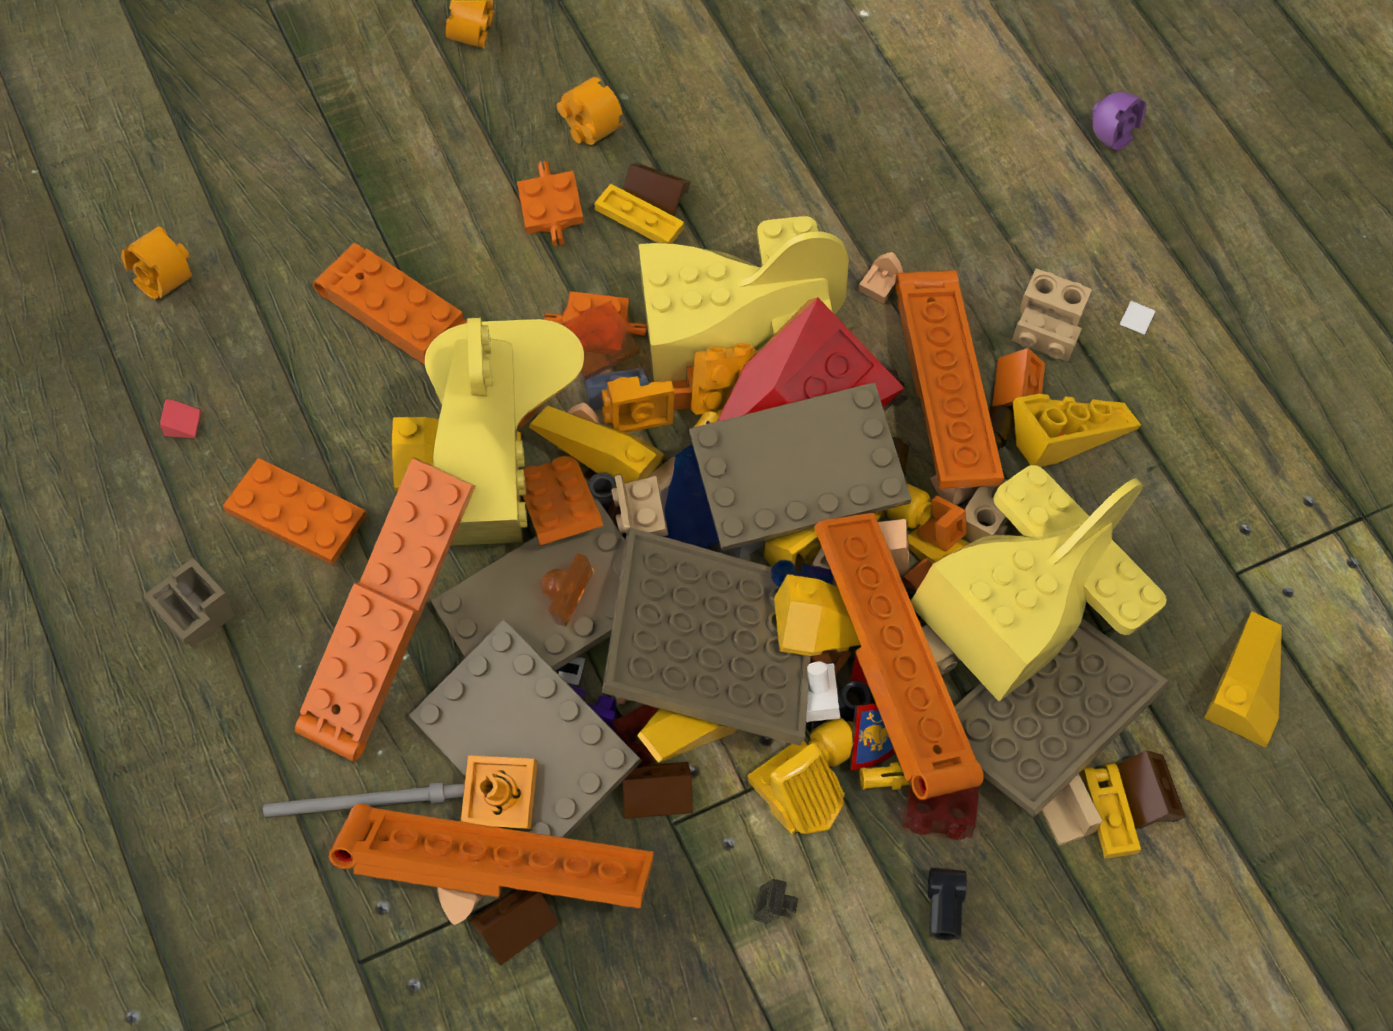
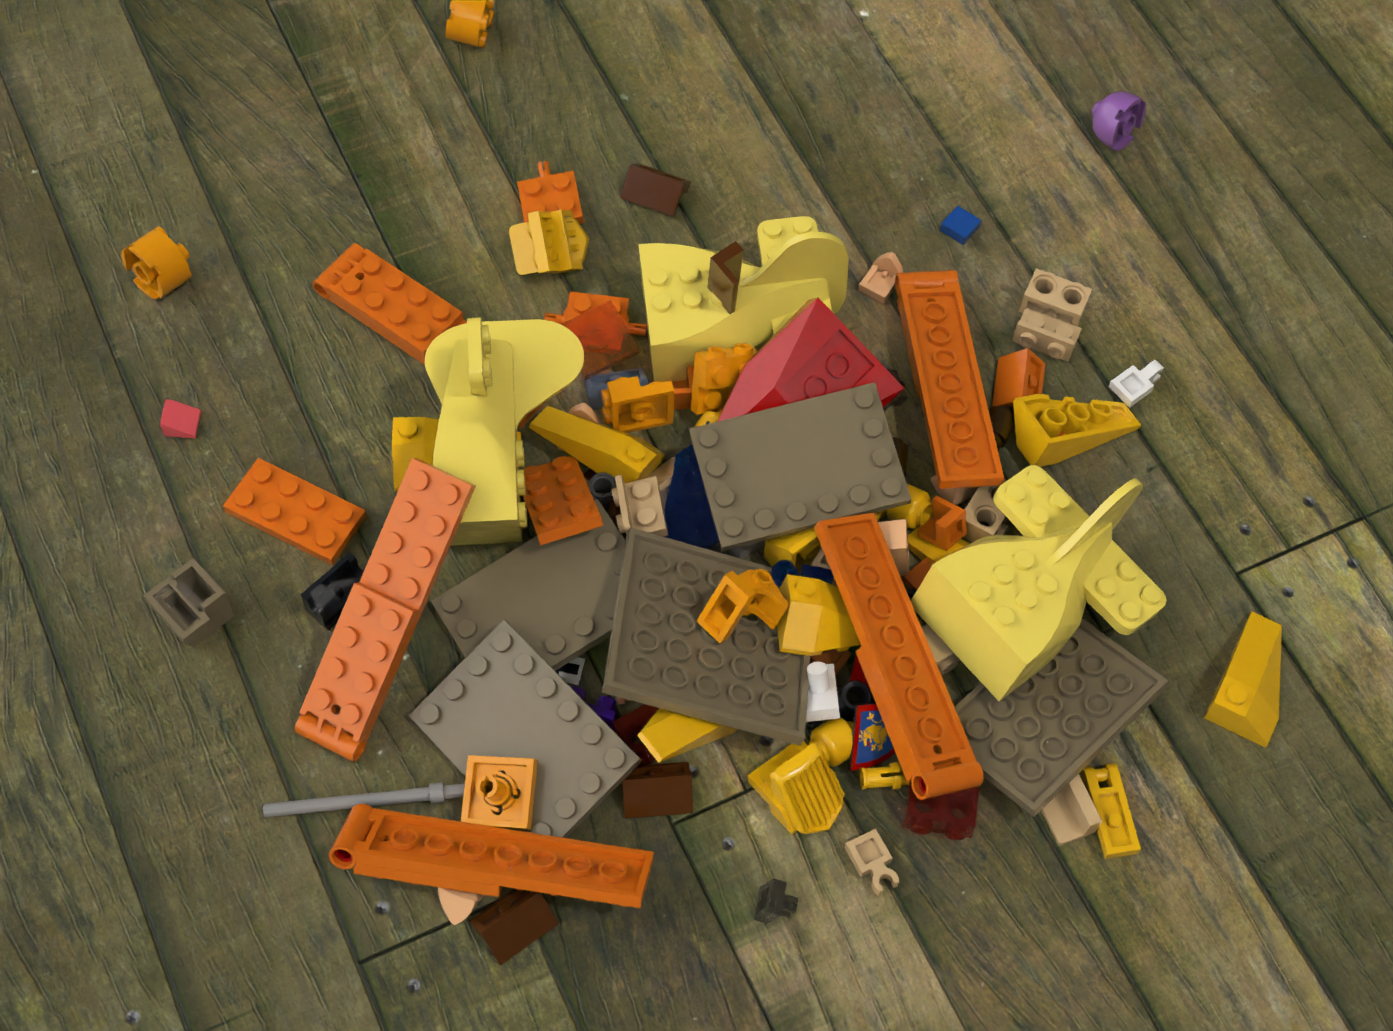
clear orange tile [541,553,594,627] -> none
light orange brick [557,77,623,145] -> none
yellow plate [595,184,684,244] -> none
black piece [927,867,967,941] -> none
reddish brown panel [1117,750,1186,829] -> none
white sticker [1119,301,1155,335] -> none
none -> black hinge [301,552,365,630]
none -> yellow piece [509,210,589,275]
none -> light orange tile [696,569,789,644]
none -> reddish brown panel [707,241,744,314]
none -> tan plate [844,828,899,896]
none -> blue tile [940,206,982,245]
none -> white plate [1109,360,1164,408]

